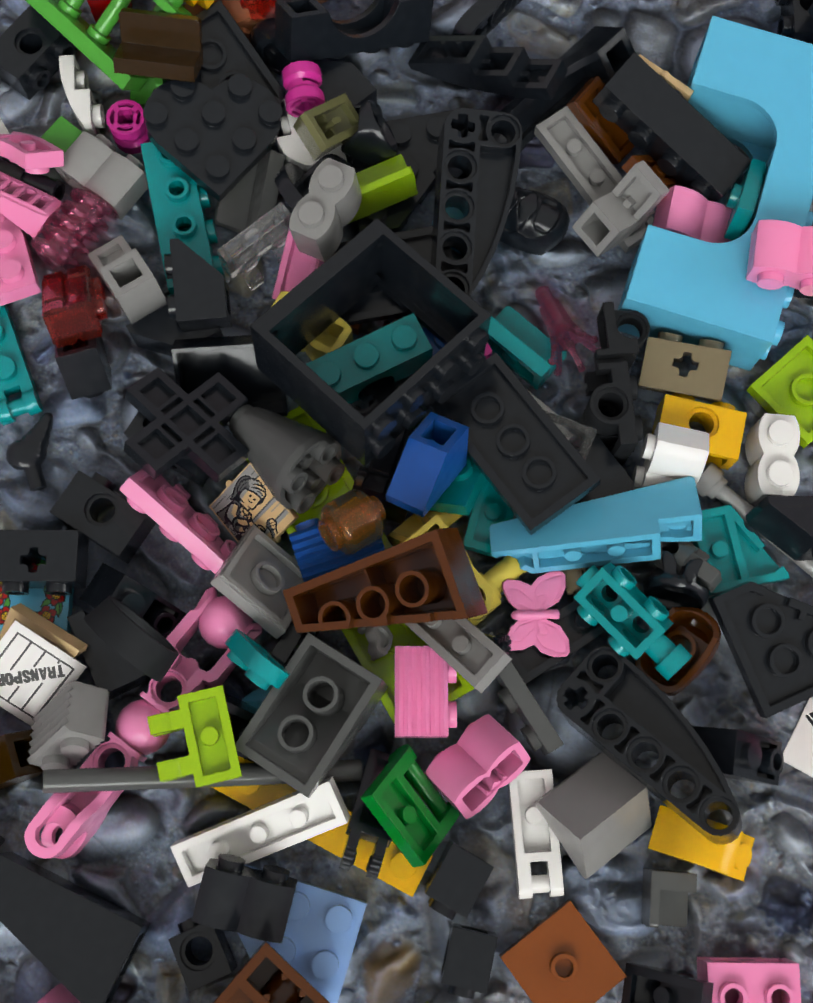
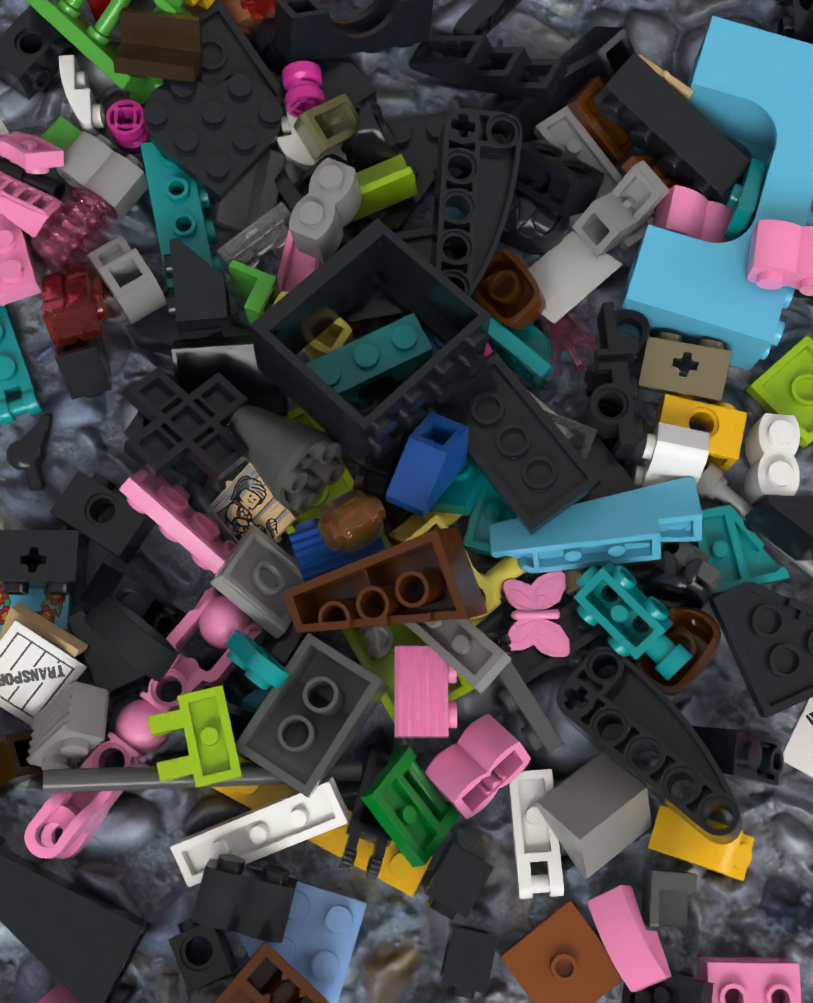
none -> bright green panel [228,260,280,325]
none -> reddish brown piece [472,248,546,330]
none -> black brick [515,139,605,218]
none -> white sticker [528,230,623,324]
none -> bright pink slope [587,885,672,992]

